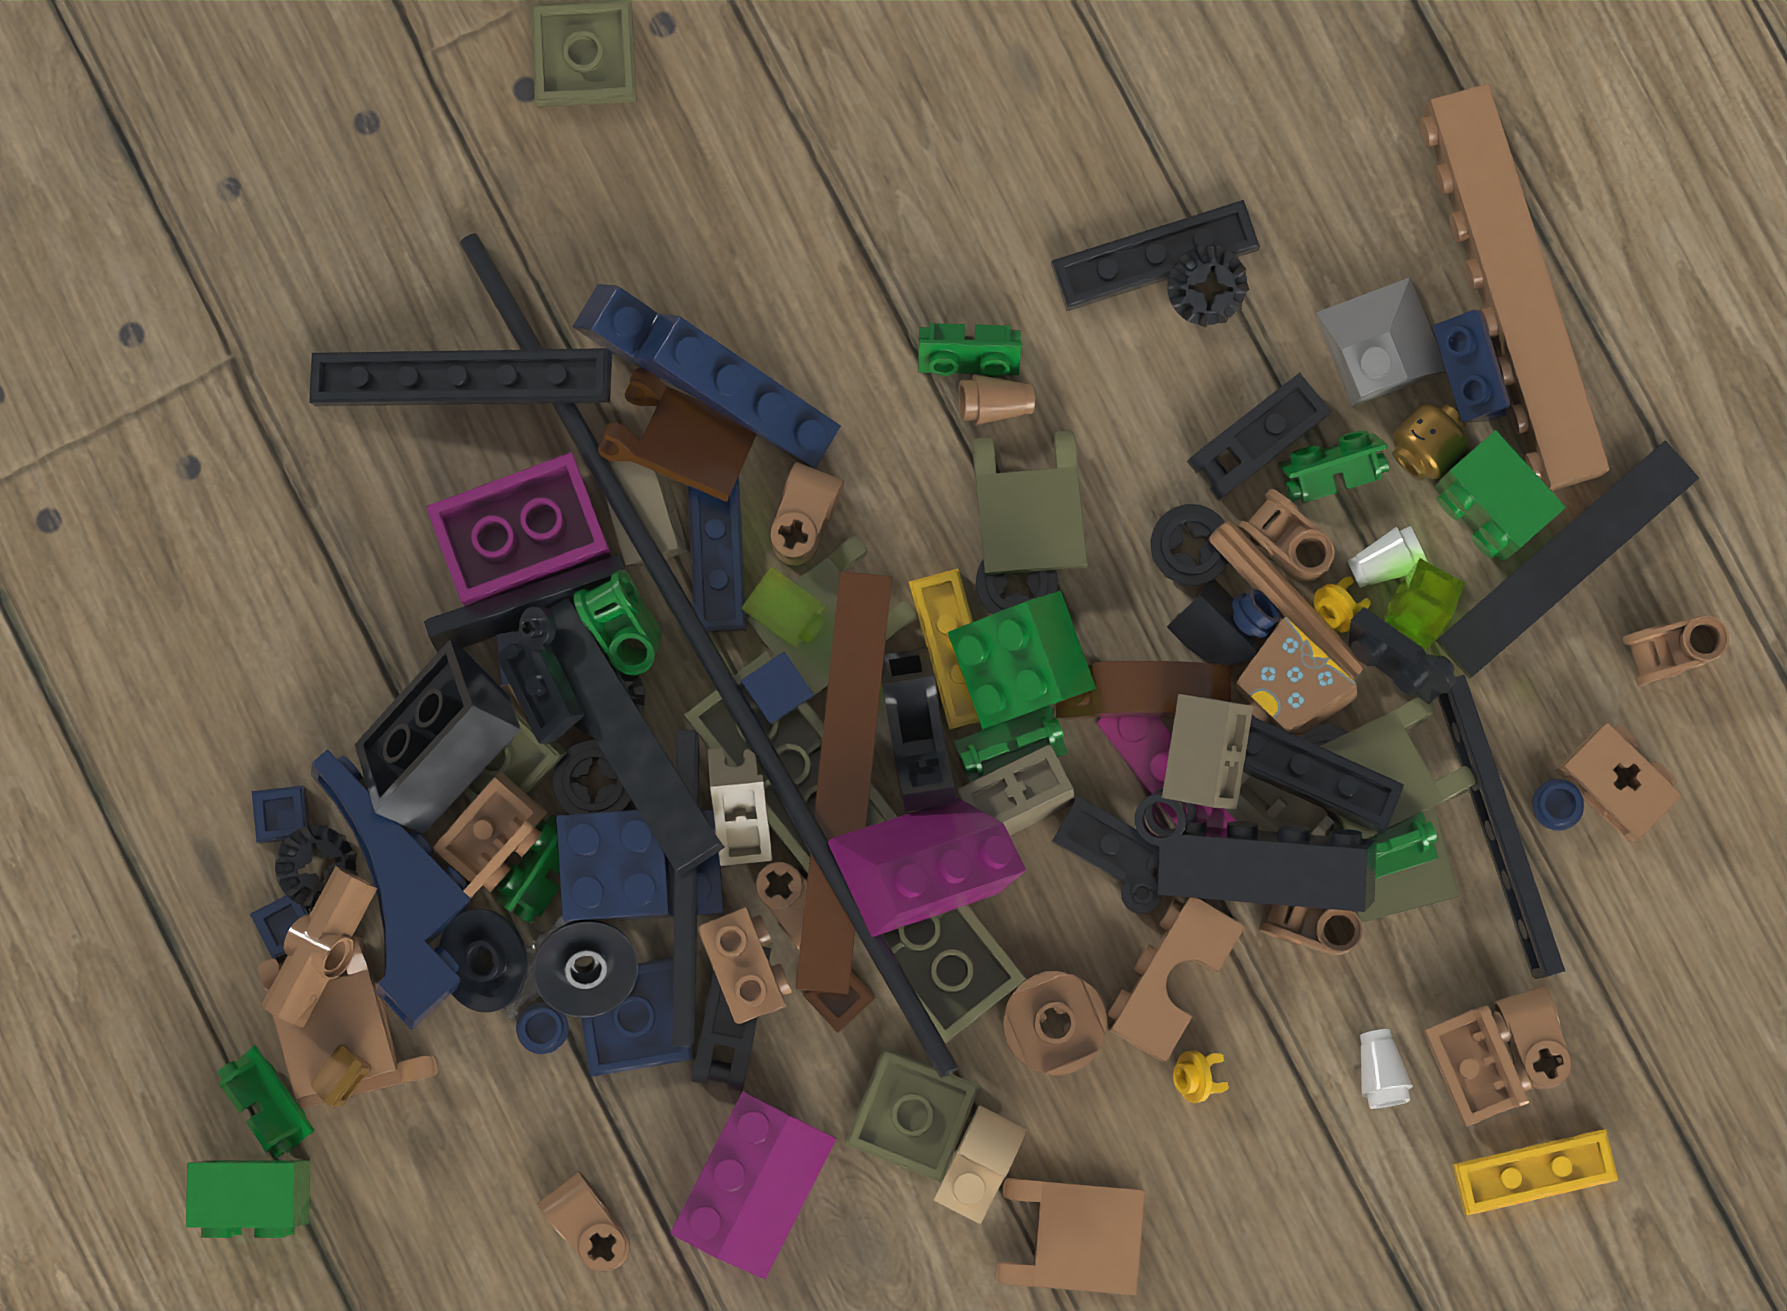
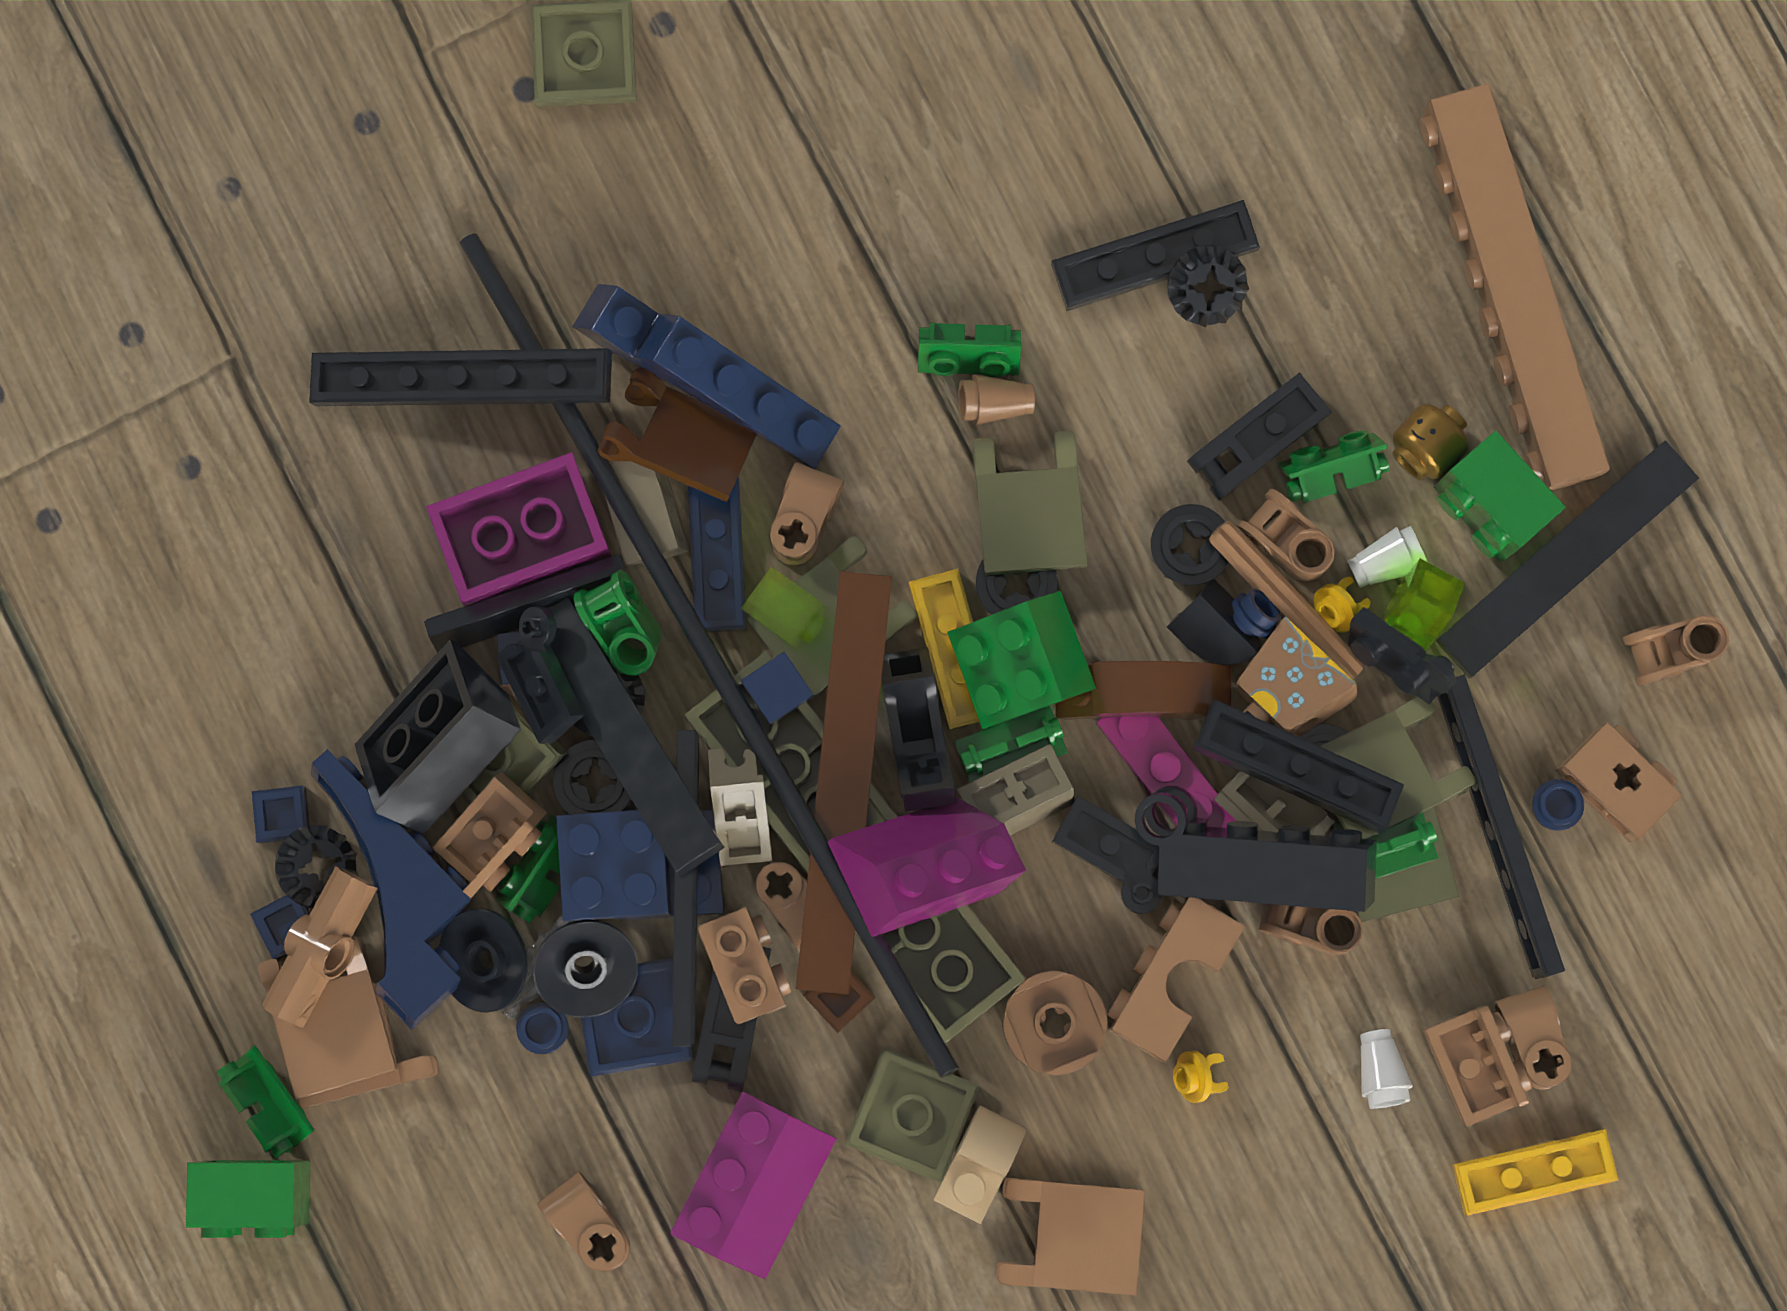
pearl gold slope [311,1045,371,1108] -> none
dark tan hinge [1162,694,1253,809] -> none
light grey slope [1315,277,1447,408] -> none
dark blue bracket [1433,310,1510,423] -> none

